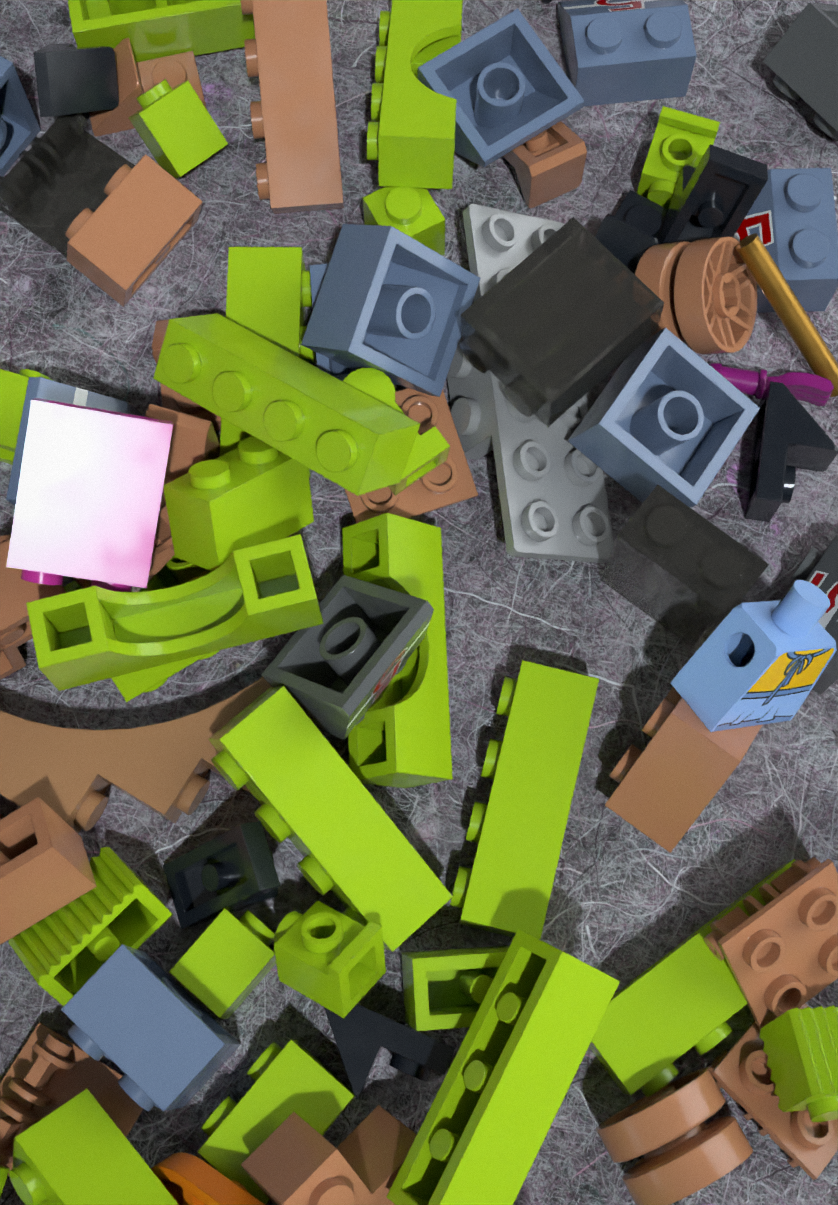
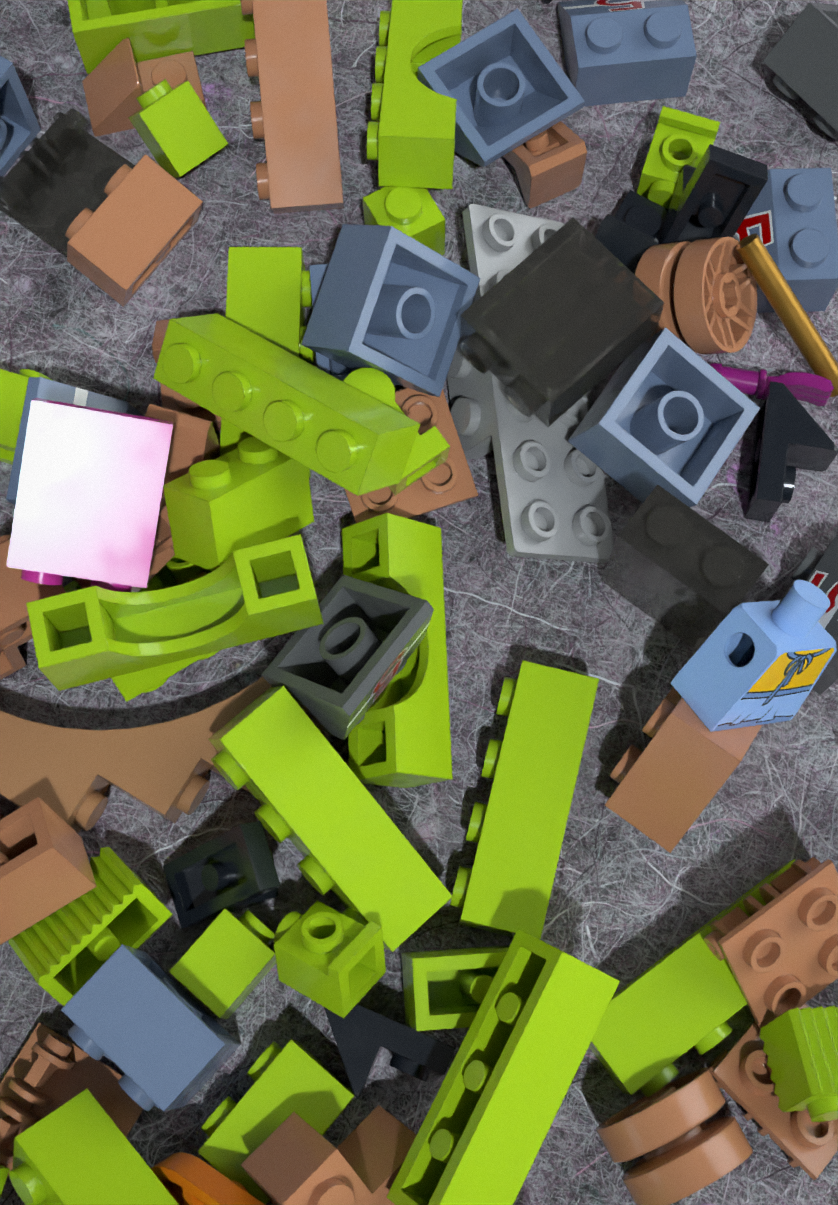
black slope [33,43,119,117] -> none

